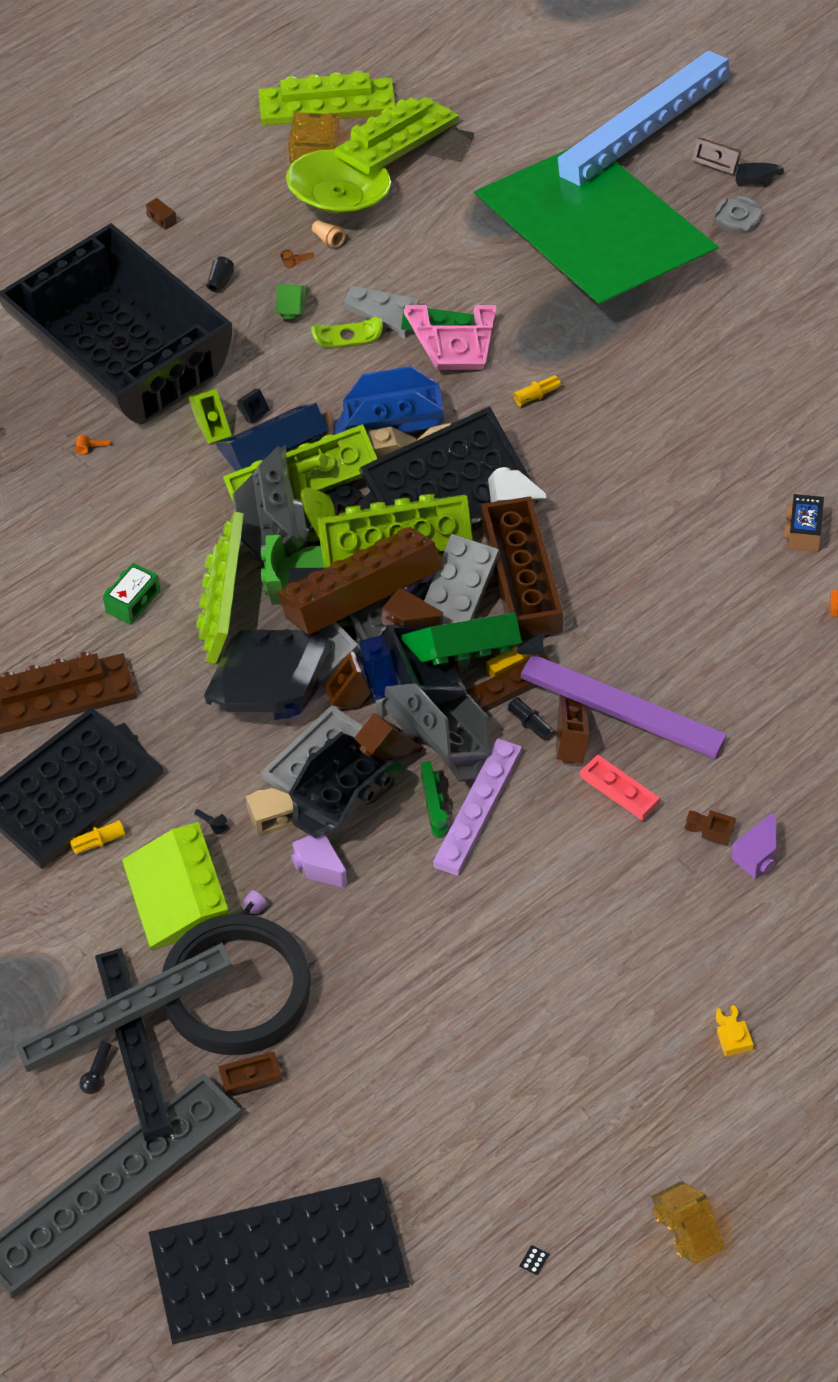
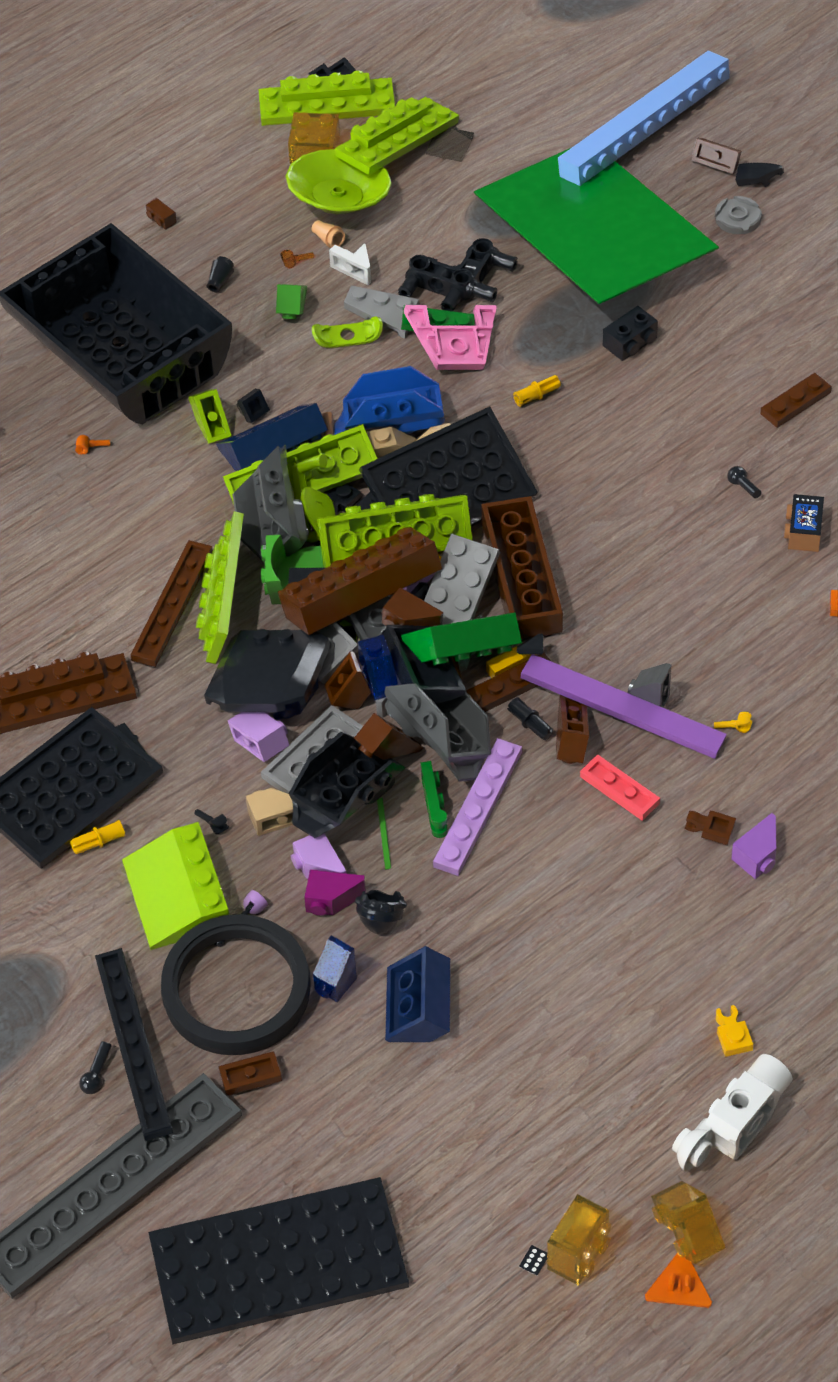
dark grey plate [15,943,235,1072] -> none
green brick [103,563,160,625] -> none
white slope [488,467,546,506] -> none
none -> reddish brown plate [131,540,213,667]
none -> lavender brick [228,712,289,762]
none -> magenta slope [304,870,366,916]
none -> black slope [308,57,356,77]
none -> clear blue slope [313,935,357,1002]
none -> white slope [329,244,371,285]
none -> black hair [355,890,407,934]
none -> bright green piece [377,798,391,870]
none -> dark blue slope [385,946,450,1042]
none -> black pin [398,238,518,311]
none -> clear yellow piece [547,1194,611,1286]
none -> black brick [602,306,658,361]
none -> dark grey slope [628,663,672,708]
none -> orange piece [645,1250,712,1308]
none -> white brick [672,1054,793,1172]
none -> yellow hand [714,712,753,733]
none -> black bar [727,466,761,498]
none -> reddish brown plate [760,373,832,428]

